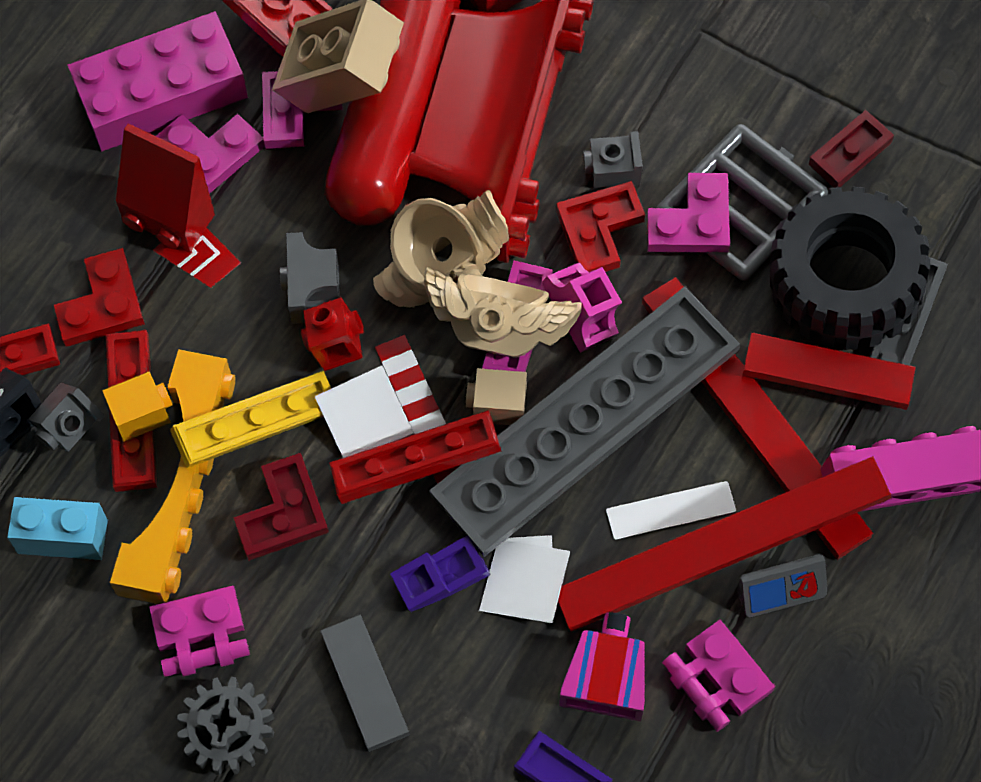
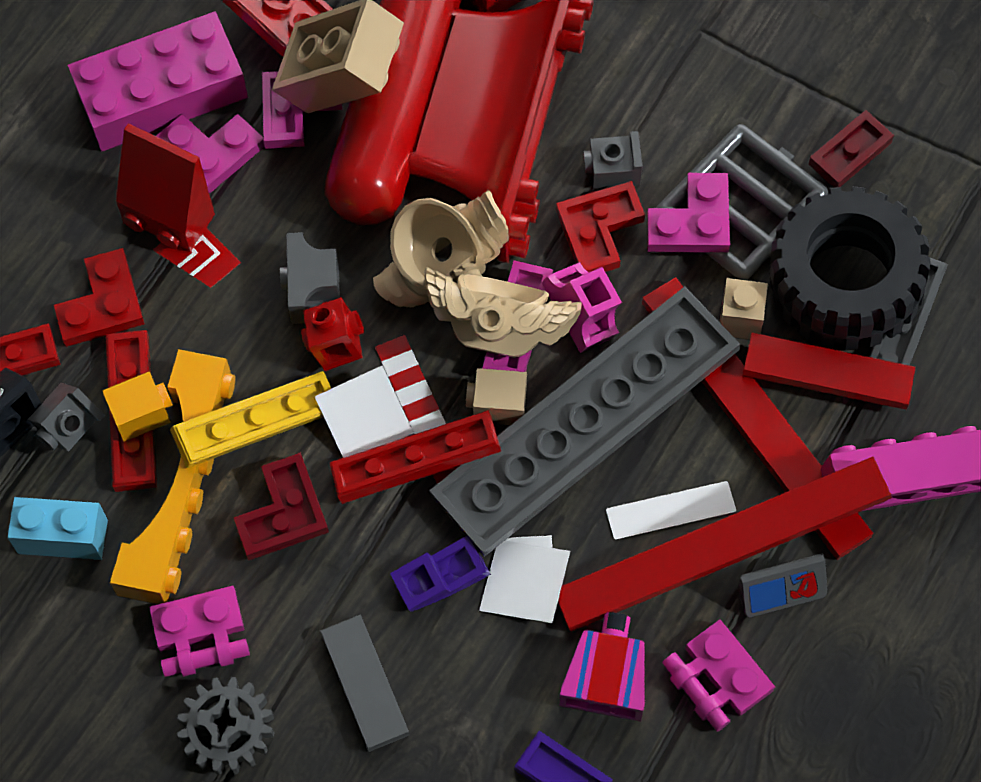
none -> tan brick [720,278,768,340]

